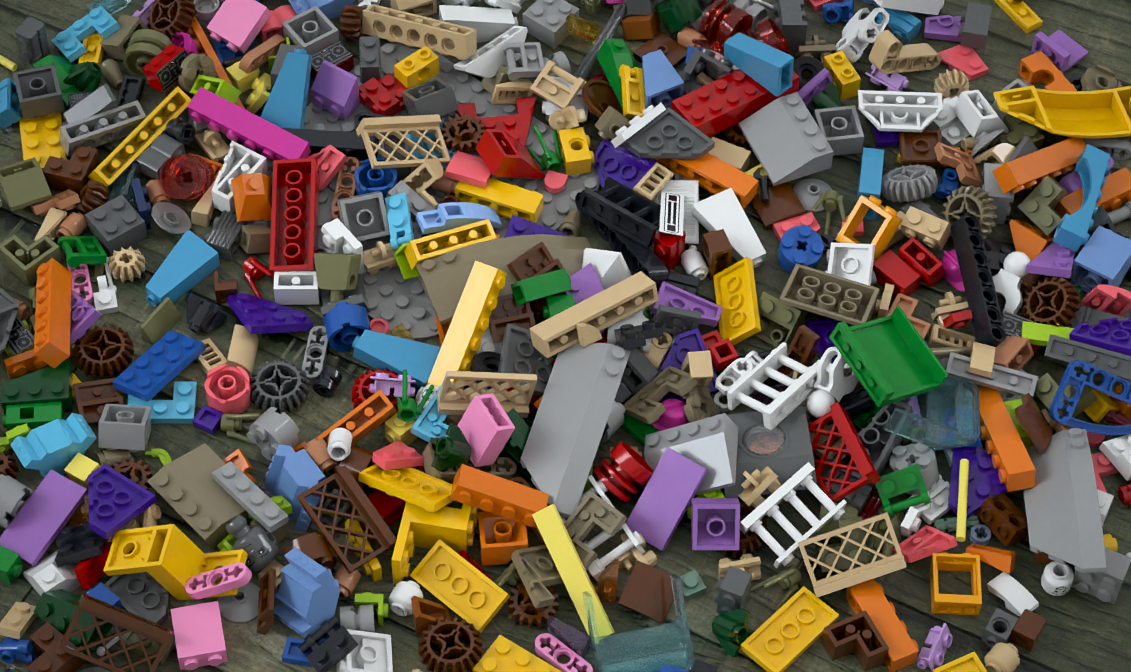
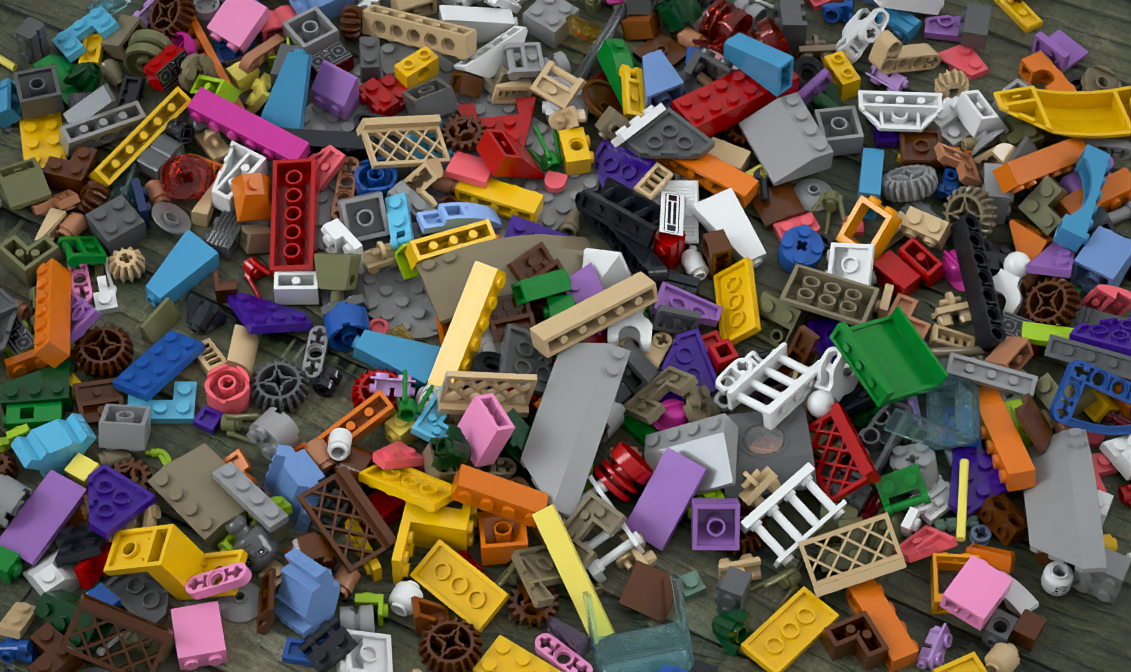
tan tile [576,323,602,347] -> none
clear orange slope [598,559,620,604] -> none
black plate [614,320,663,350] -> none
tan panel [681,350,713,387] -> none
red plate [943,310,973,330] -> none
tan slope [968,342,995,378] -> none
none -> reddish brown panel [449,72,484,99]
none -> bright pink brick [940,555,1013,631]

